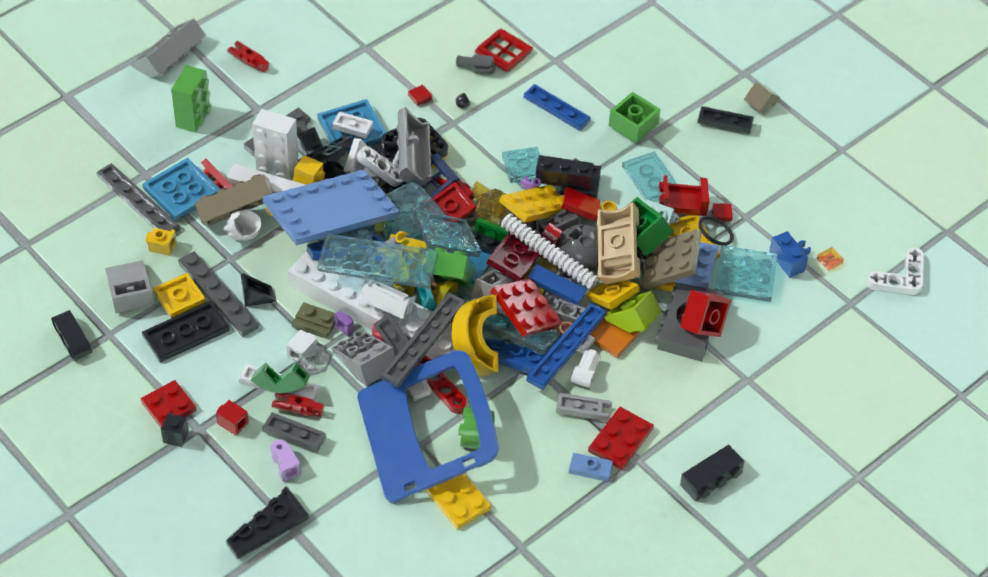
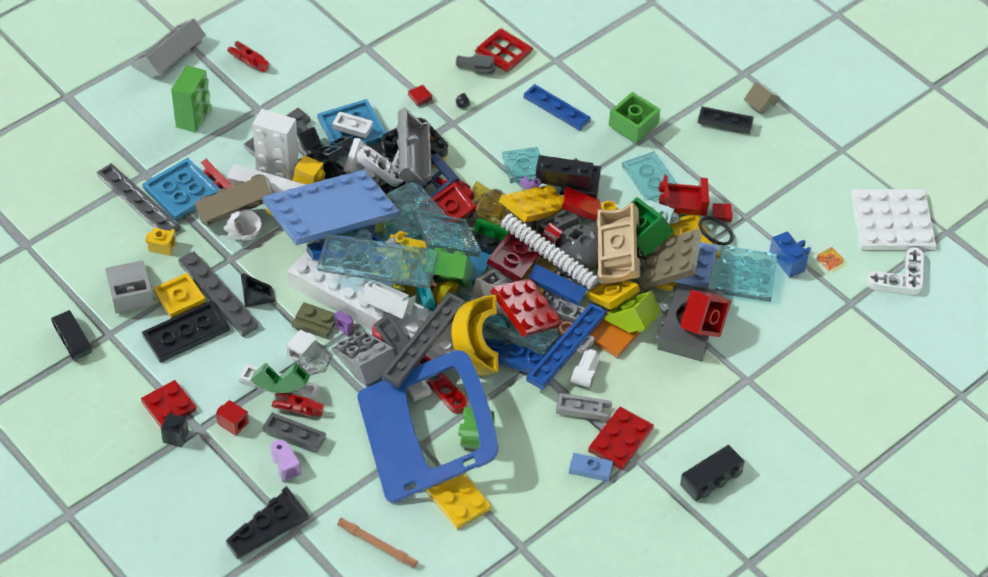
none -> nougat piece [337,517,418,569]
none -> white plate [851,189,936,250]

